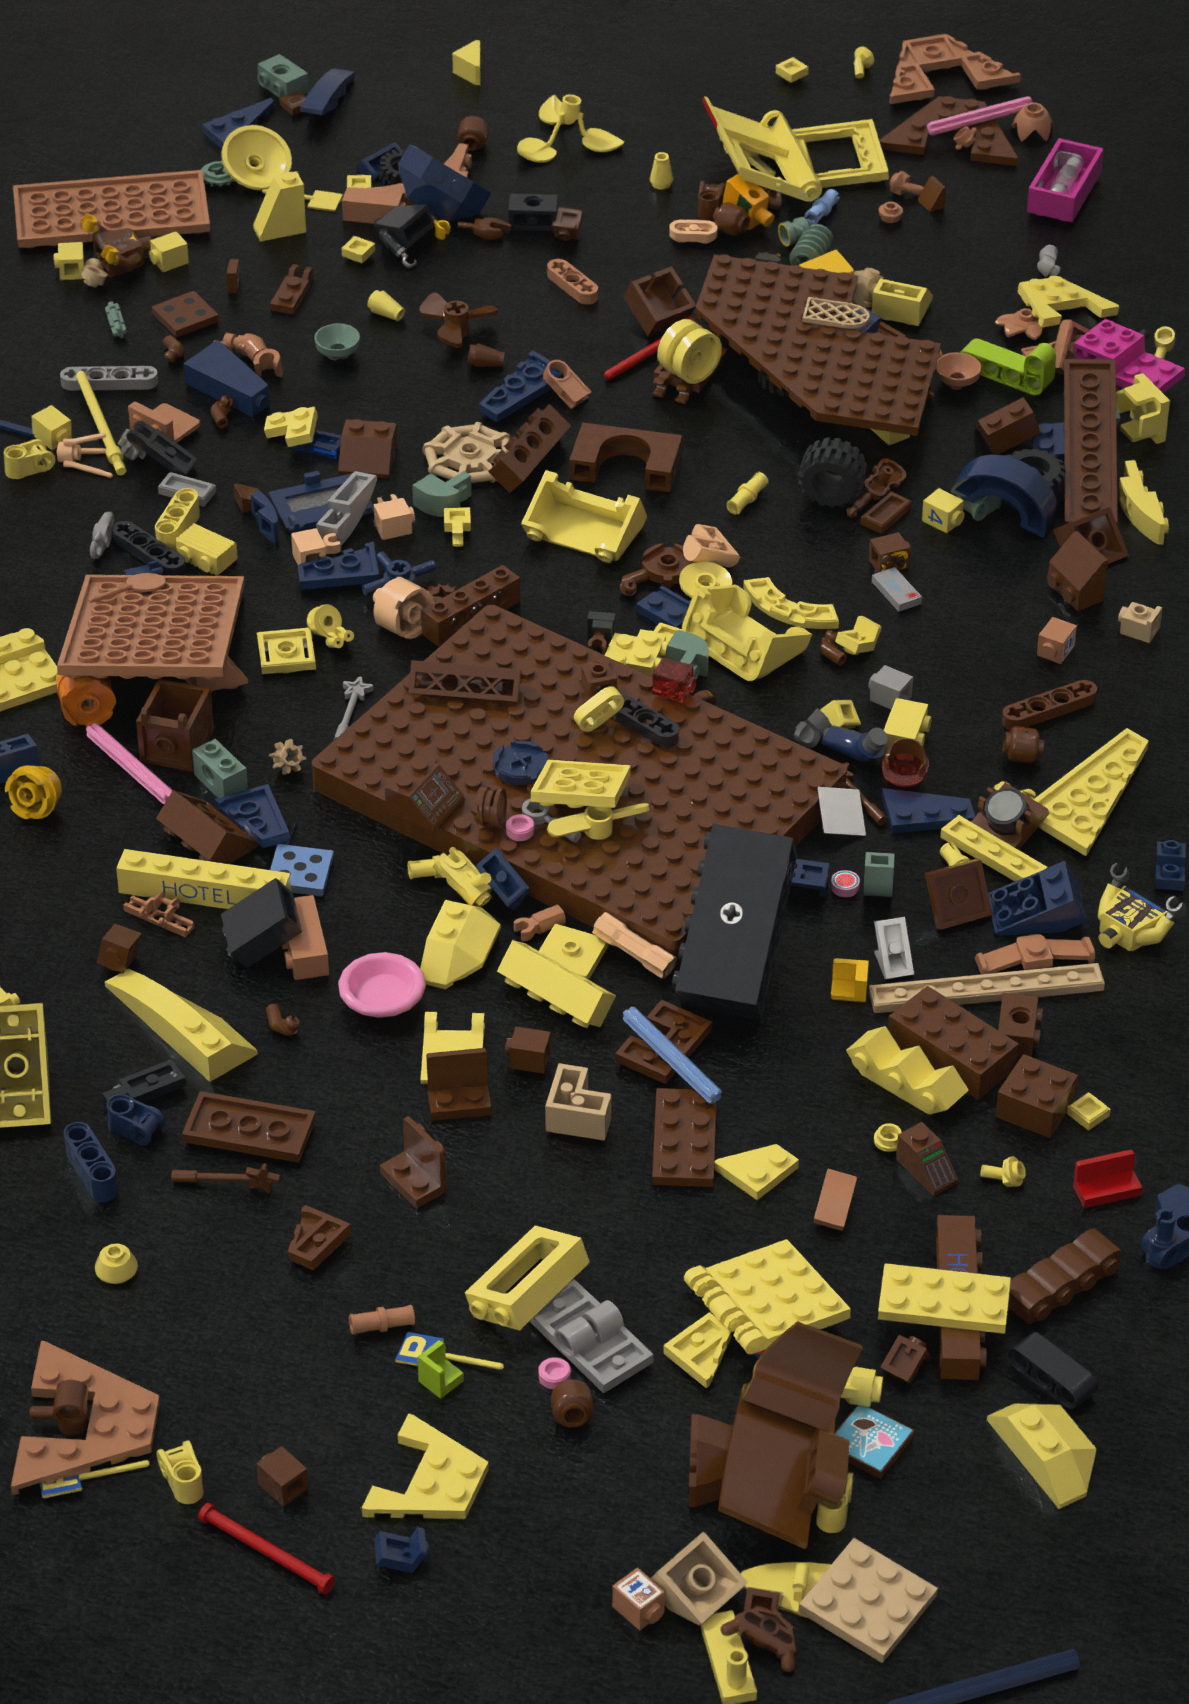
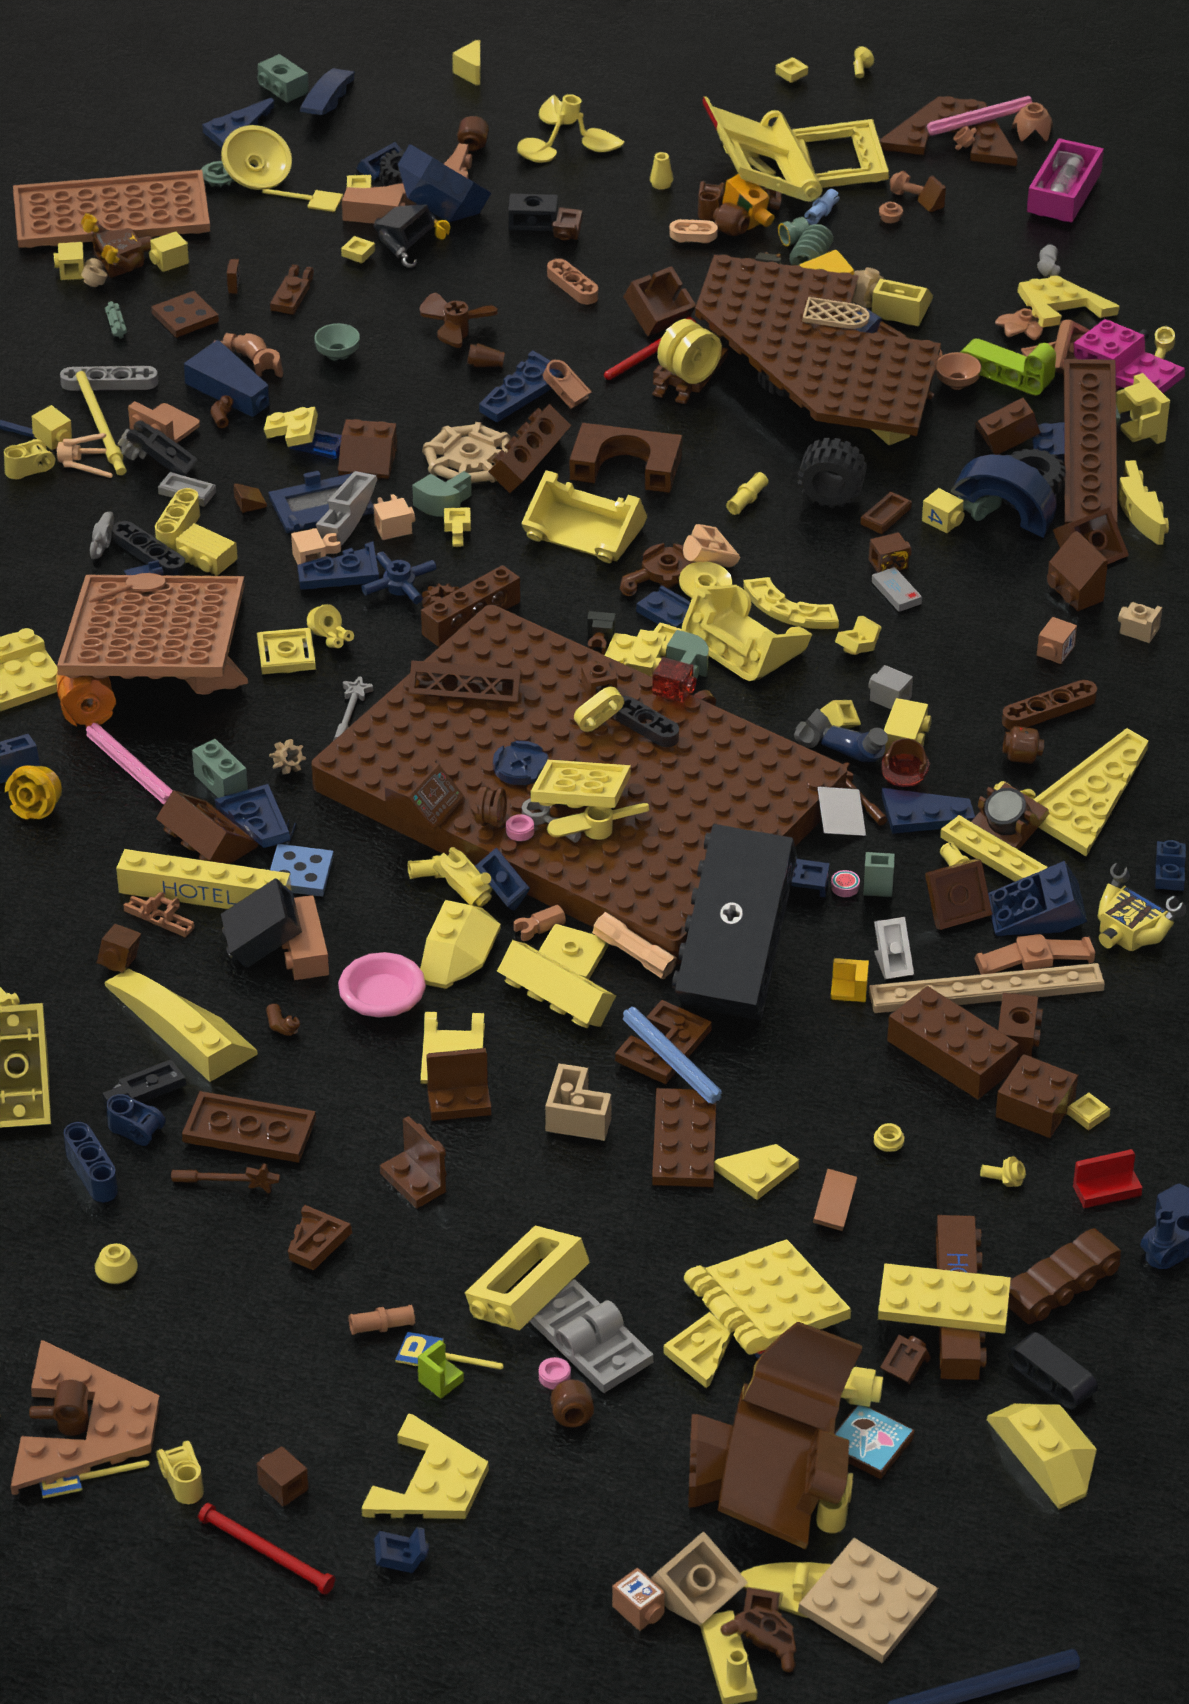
reddish brown container [136,679,214,772] -> none
reddish brown arm [163,335,185,363] -> none
dark blue slope [250,490,279,543] -> none
light yellow slope [253,172,306,241] -> none
reddish brown tile [279,91,306,115] -> none
light yellow cone [367,290,405,321] -> none
light nougat brick [373,577,434,639] -> none
reddish brown hand [458,218,512,240] -> none
reddish brown brick [505,1027,551,1074] -> none
reddish brown arm [820,631,847,666] -> none
reddish brown piece [846,459,906,518] -> none
light yellow brick [846,1026,969,1115] -> none
nougat wing [890,34,1020,104] -> none
reddish brown slope [896,1122,958,1196] -> none

